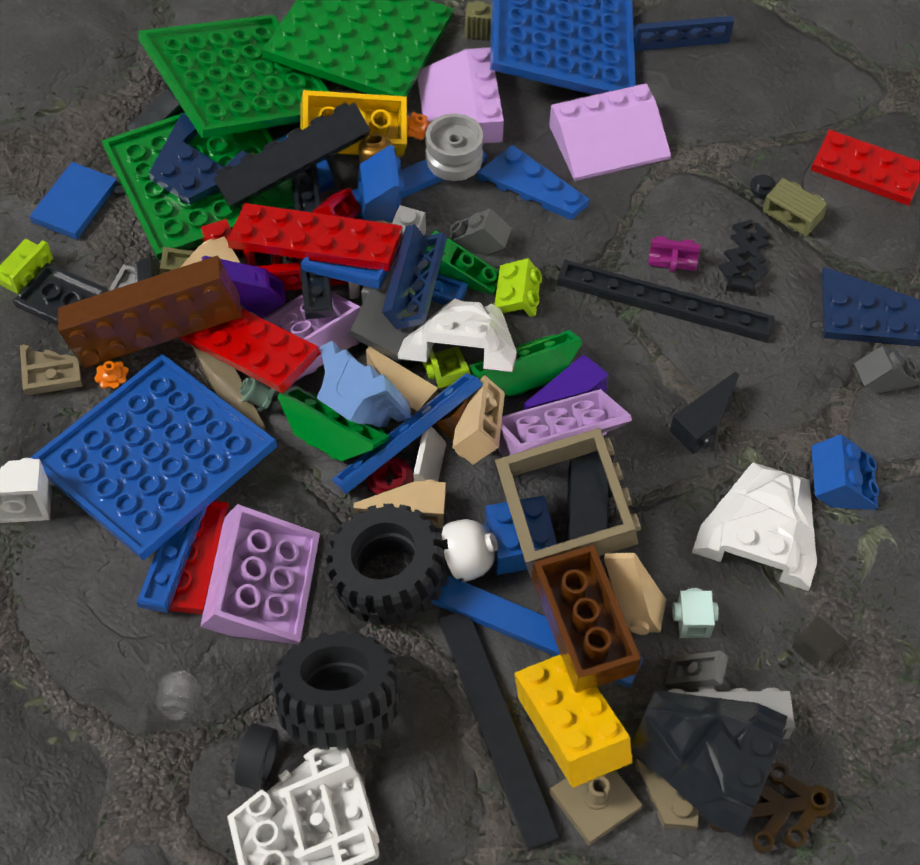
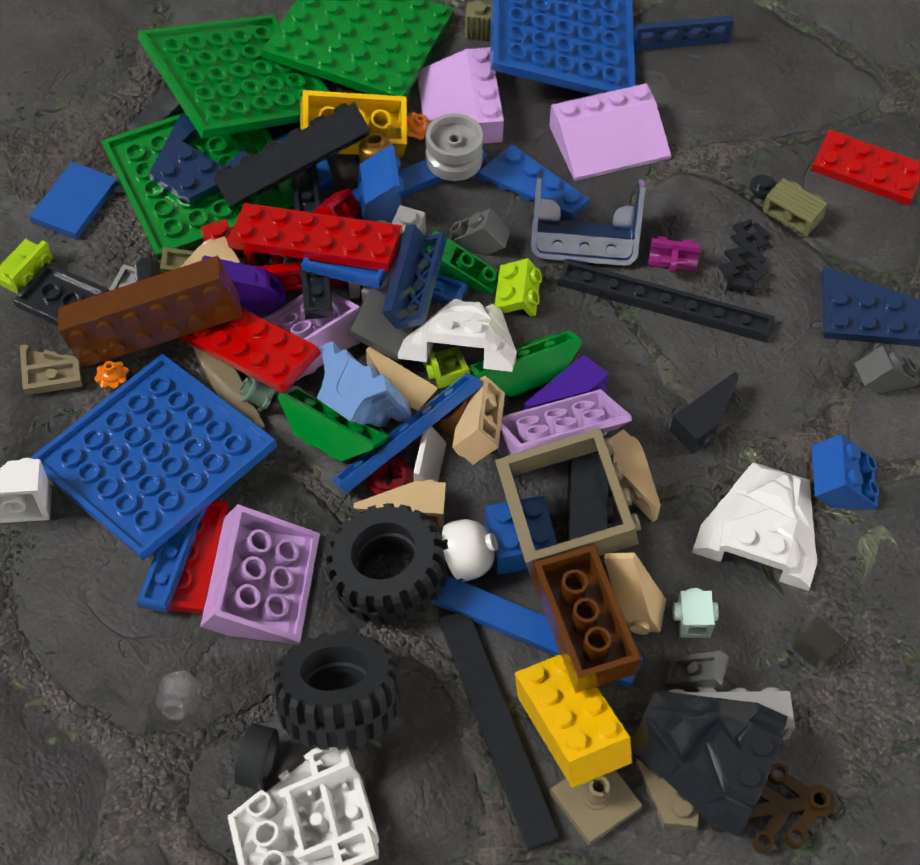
none -> windscreen [531,171,646,266]
none -> tan slope [610,429,661,522]

